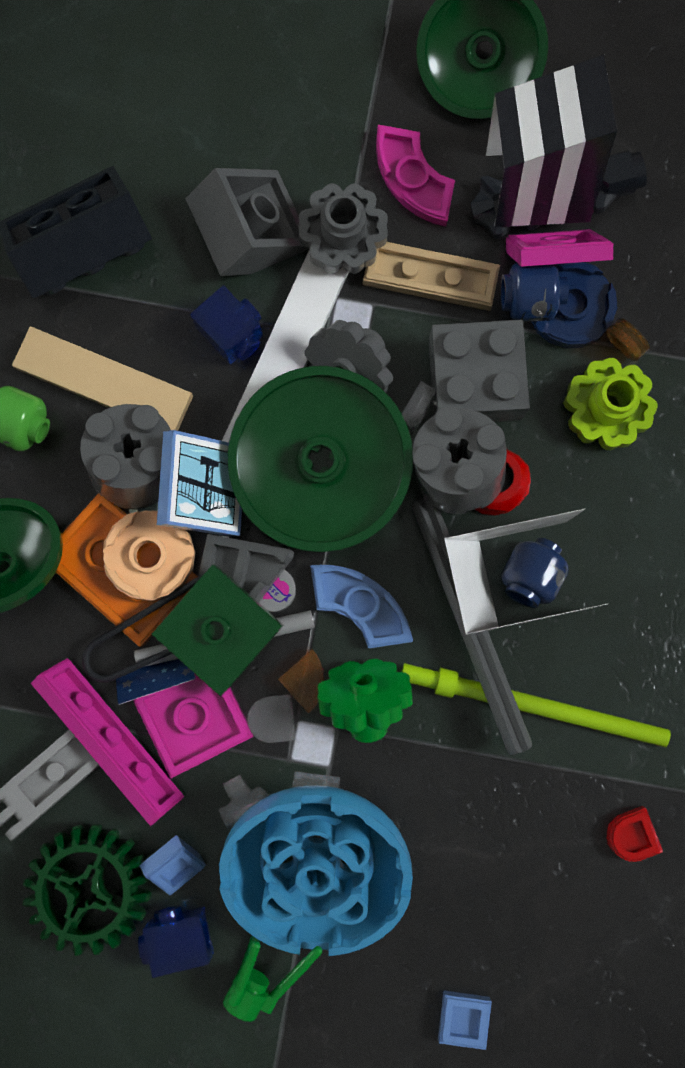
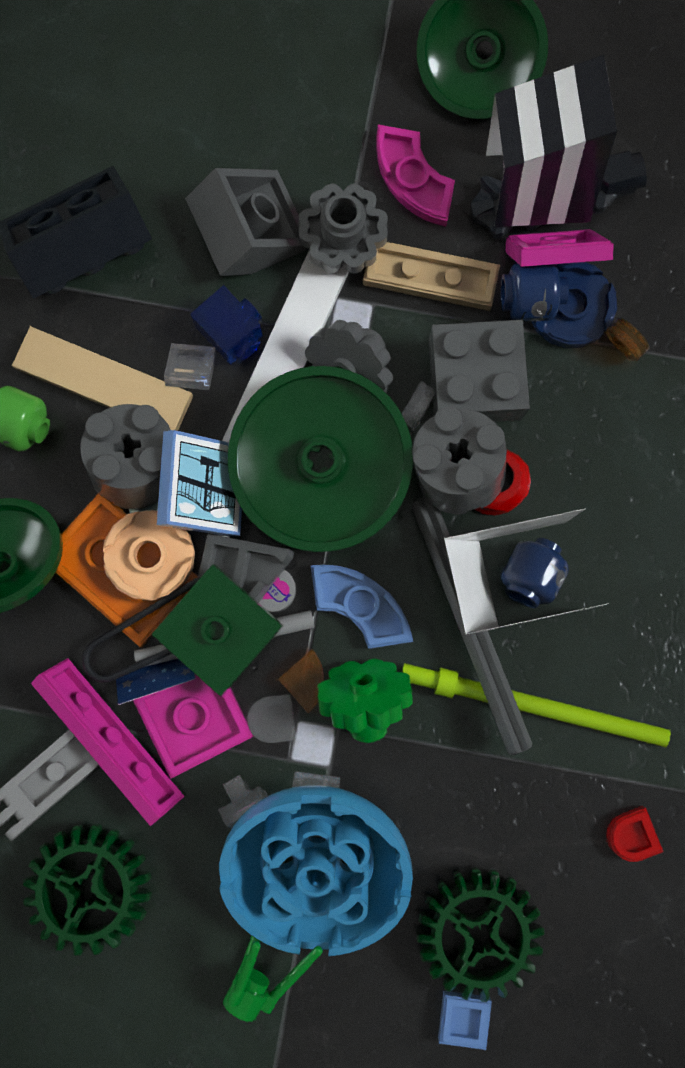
clear blue brick [138,905,214,978] -> none
medium blue tile [139,835,206,895] -> none
lime plant [563,358,658,450] -> none
none -> clear tile [164,343,216,390]
none -> dark green gear [416,867,544,1002]

